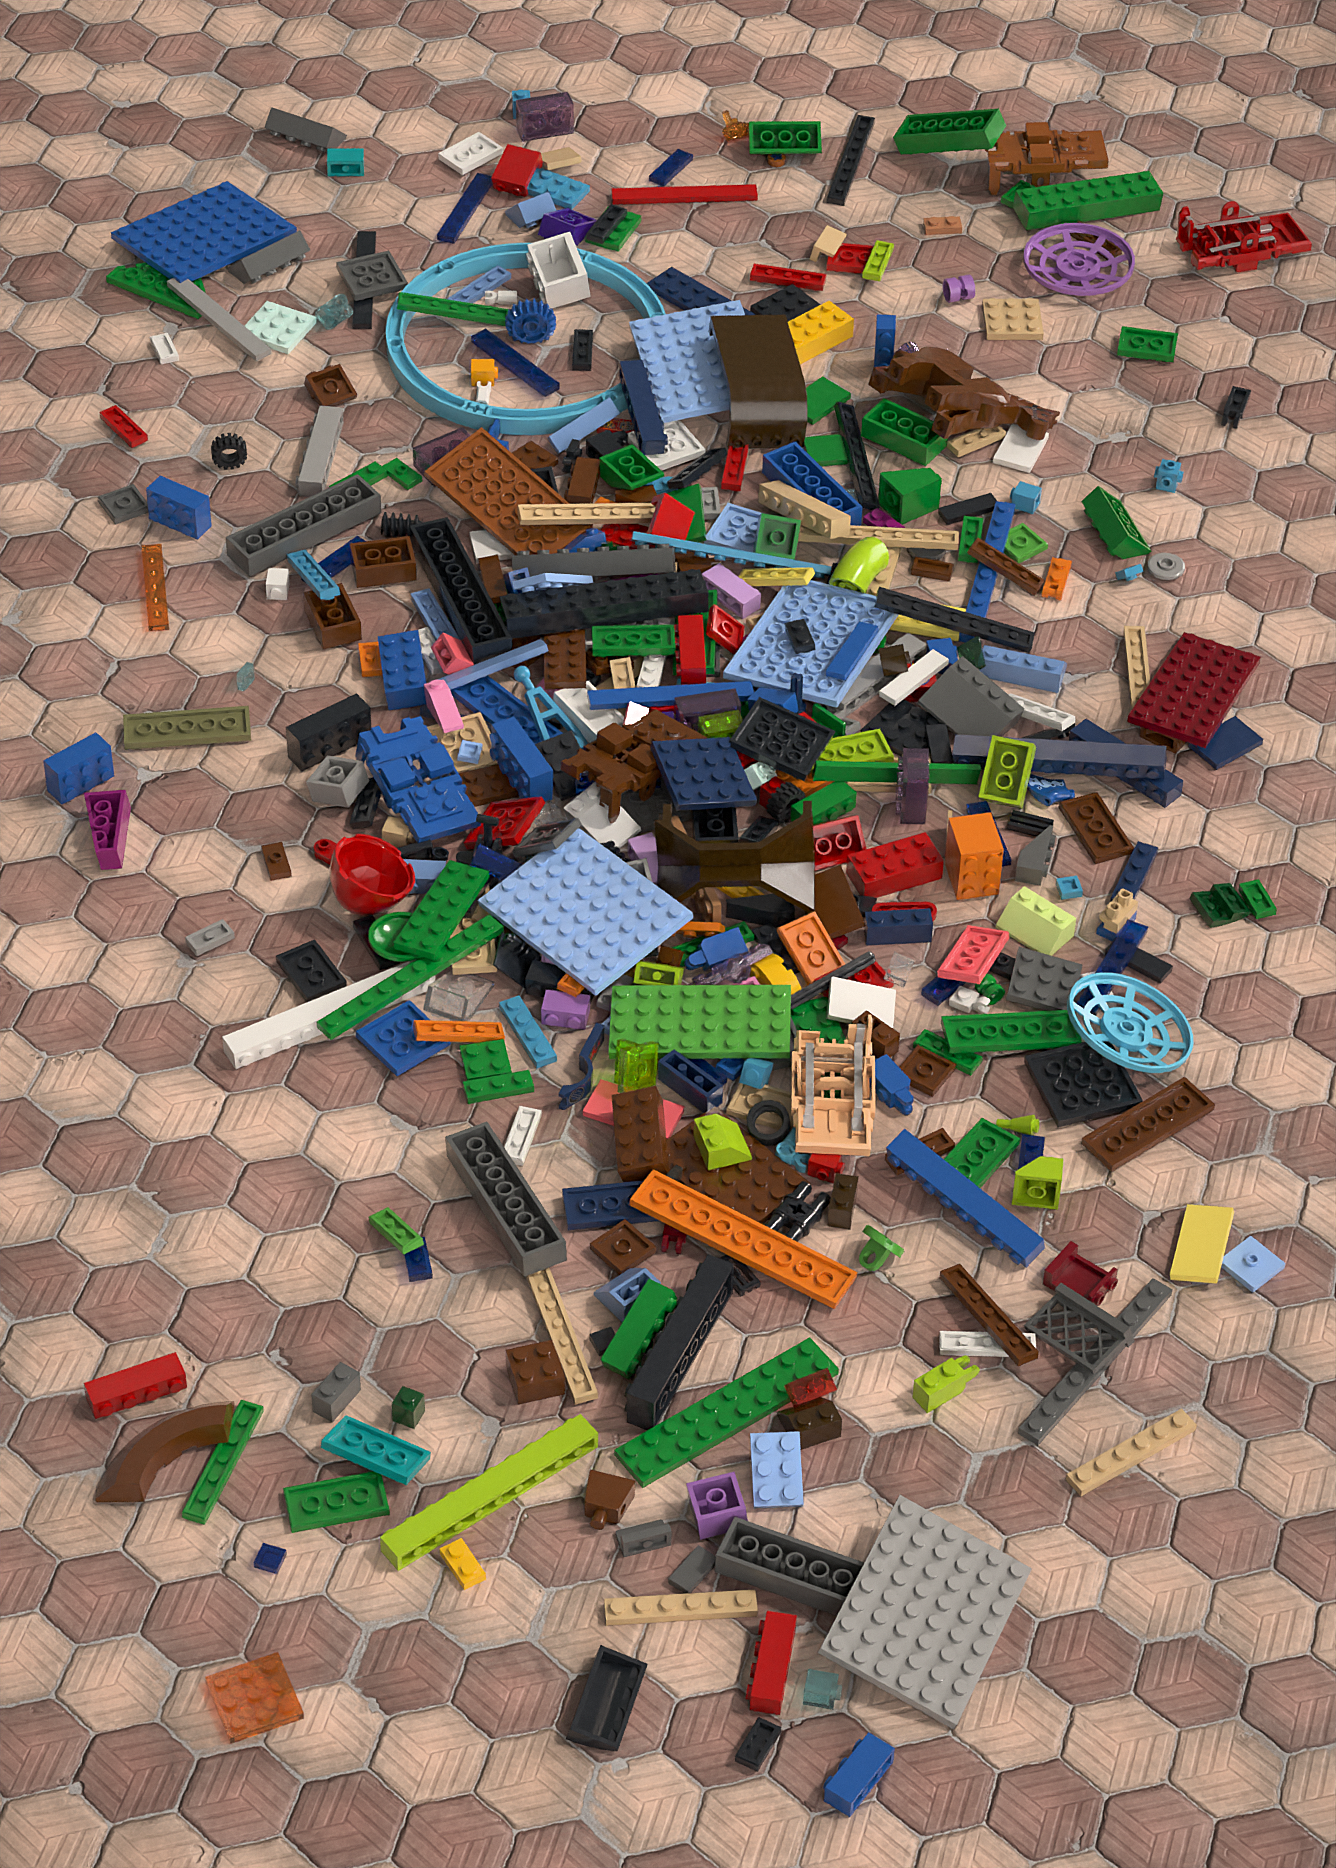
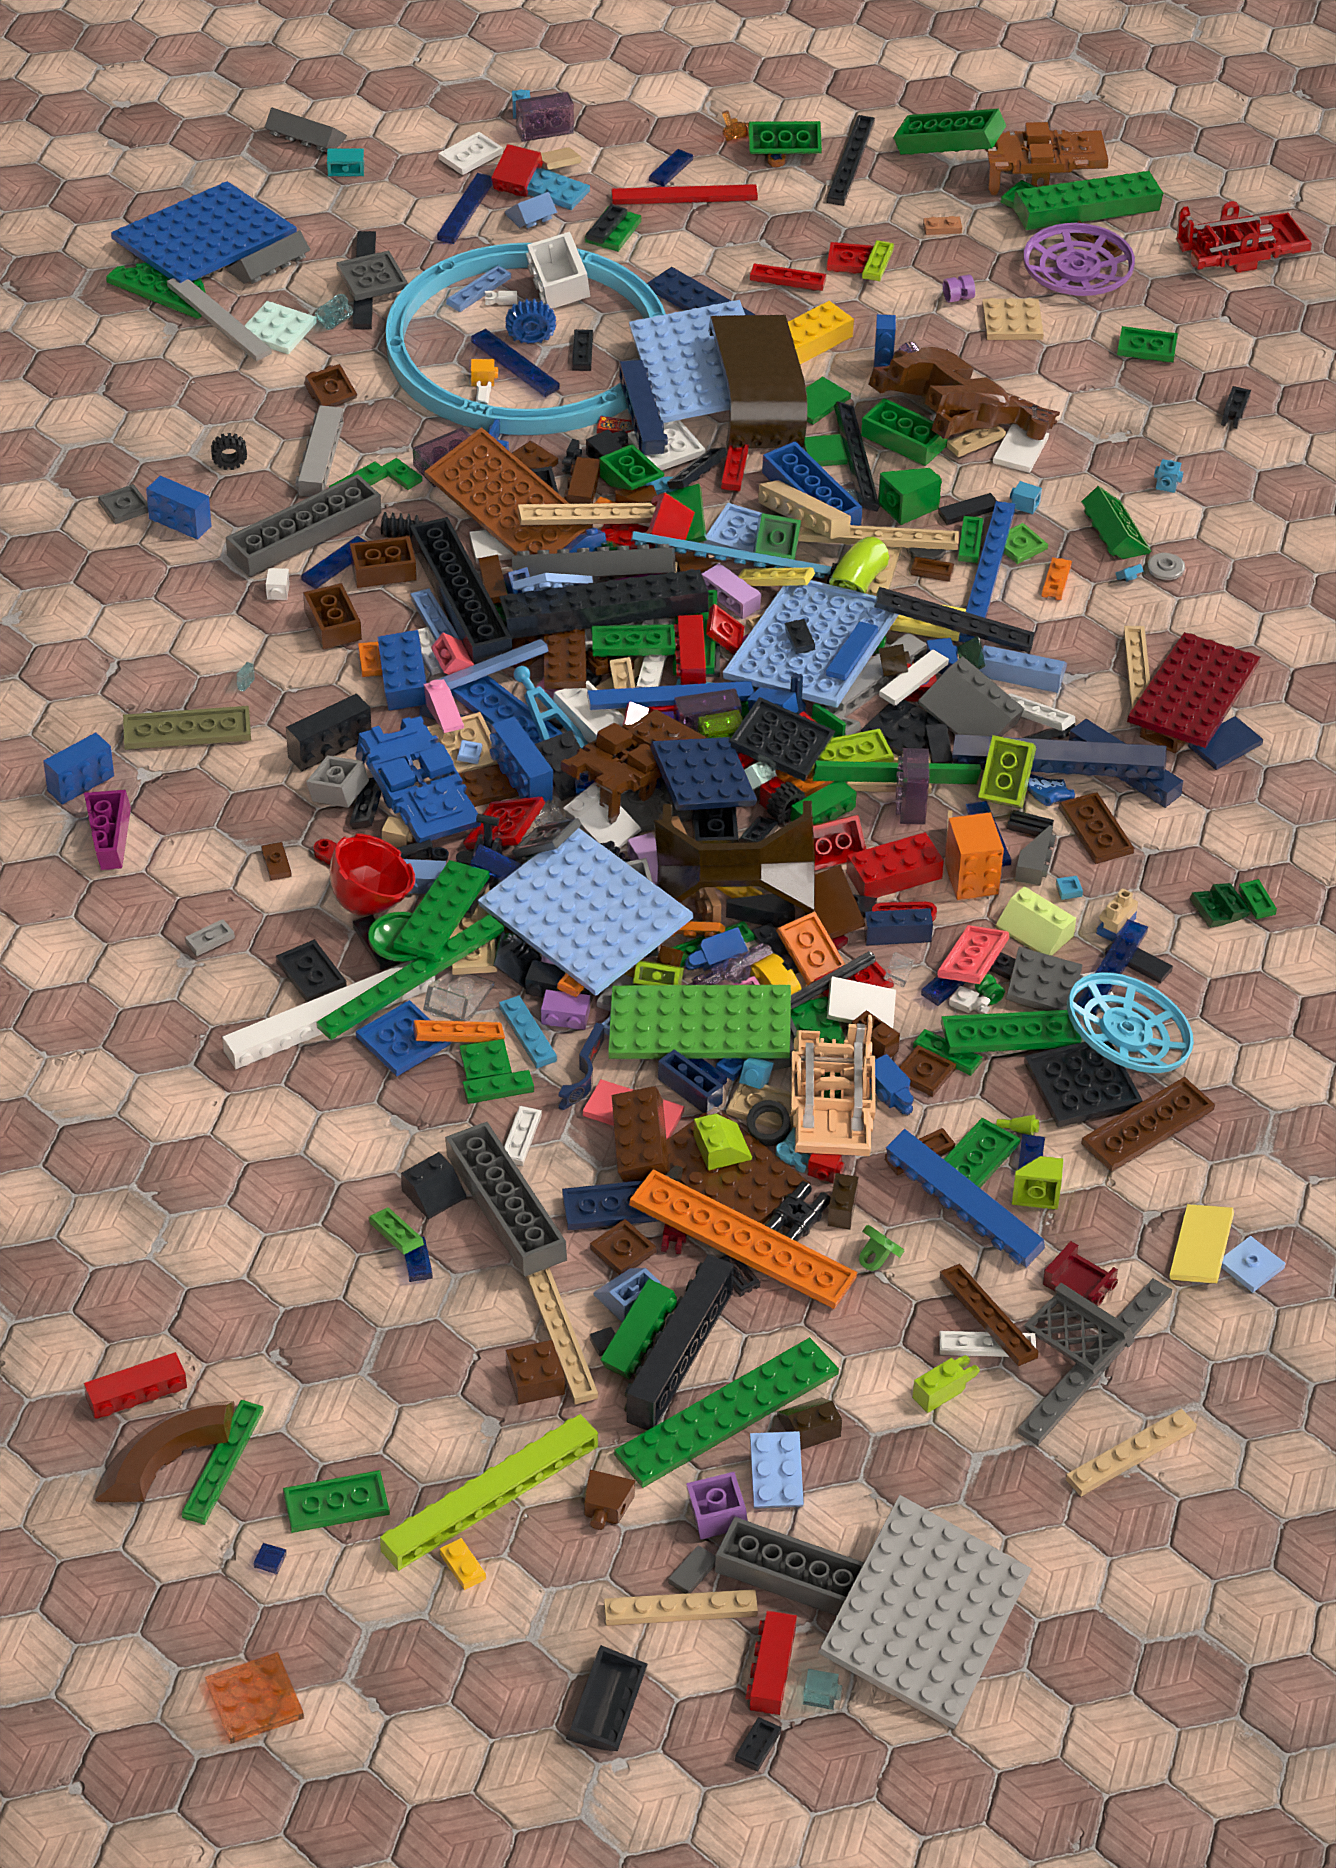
red plate [99,405,148,448] -> none
clear orange tile [141,544,169,631] -> none
white tile [149,333,179,365] -> none
dark azure plate [287,549,340,600] -> none
dark grey brick [311,1362,361,1423] -> none
teal plate [321,1415,431,1485] -> none
dark green brick [391,1386,425,1429] -> none
green tile [397,292,508,326] -> none
dark purple slope [538,208,597,246] -> none
medium blue tile [547,397,620,454] -> none
clear neon green bracket [614,1038,659,1093] -> none
dark grey panel [615,1519,672,1557] -> none
light grey plate [701,487,721,520] -> none
black plate [750,284,821,321] -> none
clear red plate [784,1368,837,1408] -> none
tan panel [810,225,847,262] -> none
blue brick [823,1732,895,1817] -> none
magenta plate [863,508,905,528] -> none
reddish brown tile [967,538,1045,596] -> none
dark blue plate [1110,841,1158,901] -> none
none -> black slope [401,1152,467,1220]

